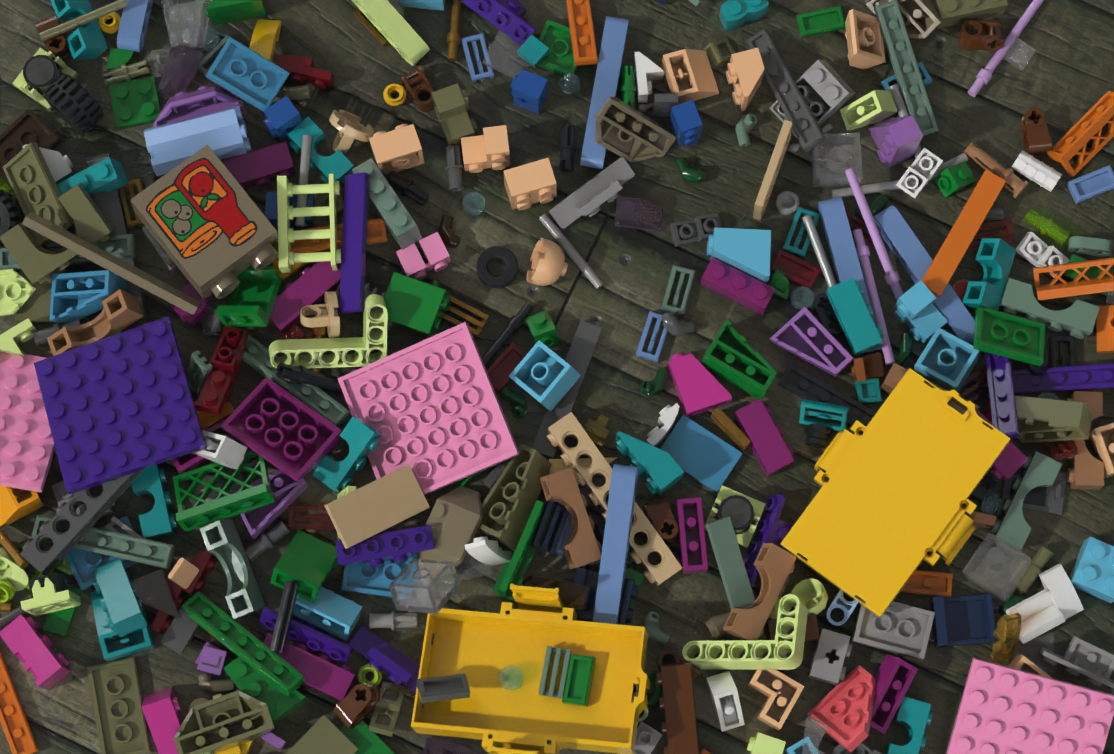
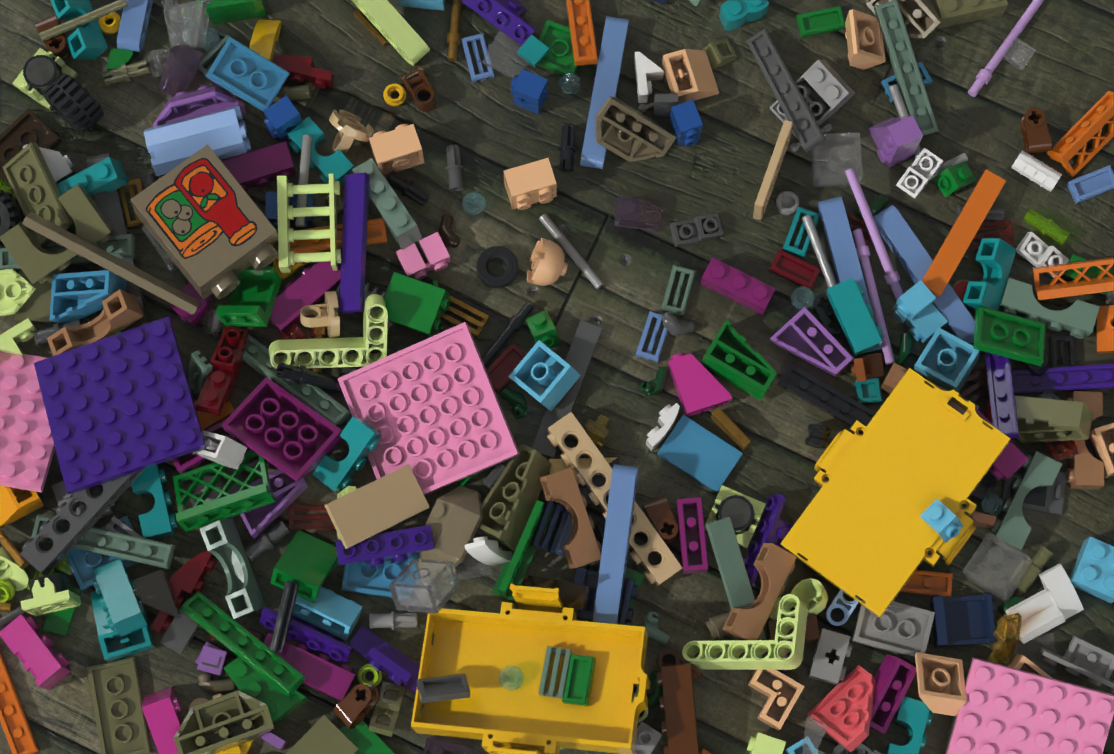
green plate [109,76,161,130] -> none
light nougat slope [168,557,199,589] -> none
olive brick [431,83,478,146] -> none
light nougat brick [461,125,510,173] -> none
light grey bracket [549,157,635,229] -> none
teal slope [615,431,684,497] -> none
green pin [619,66,637,109] -> none
dark green arm [675,157,707,184] -> none
white slope [706,671,745,732] -> none
medium azure slope [707,227,771,284] -> none
light nougat slope [726,47,765,112] -> none
magenta brick [734,399,795,478] -> none
sand green arm [735,113,757,147] -> none
green tile [769,268,790,299] -> none
teal tile [799,399,850,432] -> none
light grey bar [832,180,900,198] -> none
yellowish green slope [840,90,898,131] -> none
reddish brown piece [958,20,1004,51] -> none
medium nougat pin [964,141,1029,199] -> none
sand green beam [1068,236,1113,256] -> none
none -> light nougat slope [915,652,967,716]
none -> medium azure bracket [920,499,963,542]

